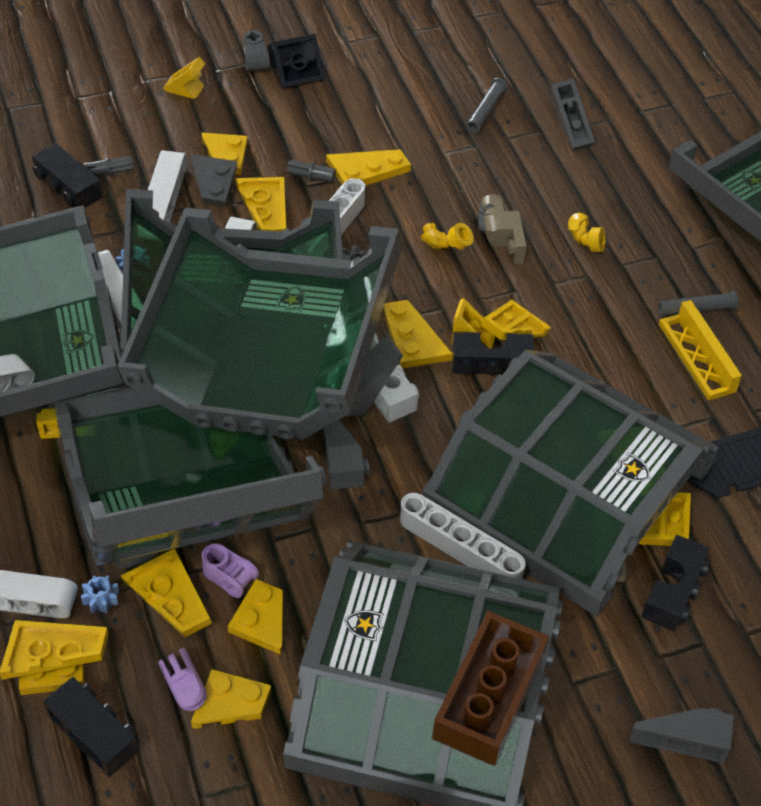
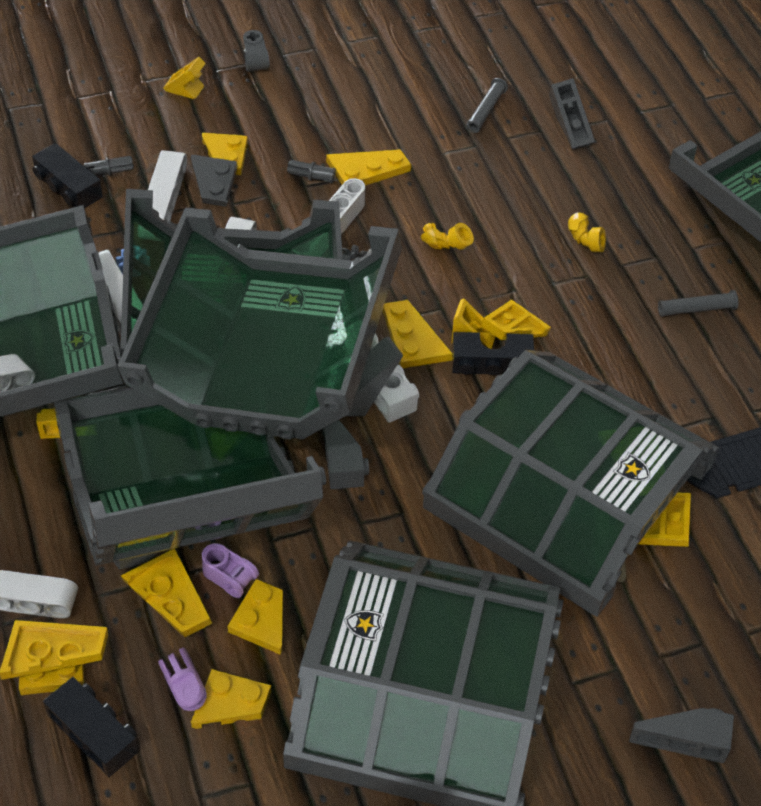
light blue gear [81,575,119,613] -> none
yellow wing [236,177,286,232] -> none
black slope [267,34,325,88] -> none
white beam [400,493,525,579] -> none
reddish brown brick [432,611,550,767] -> none
dark tan plate [478,194,526,264] -> none
black arch [641,534,711,632] -> none
yellow fence [659,300,742,401] -> none

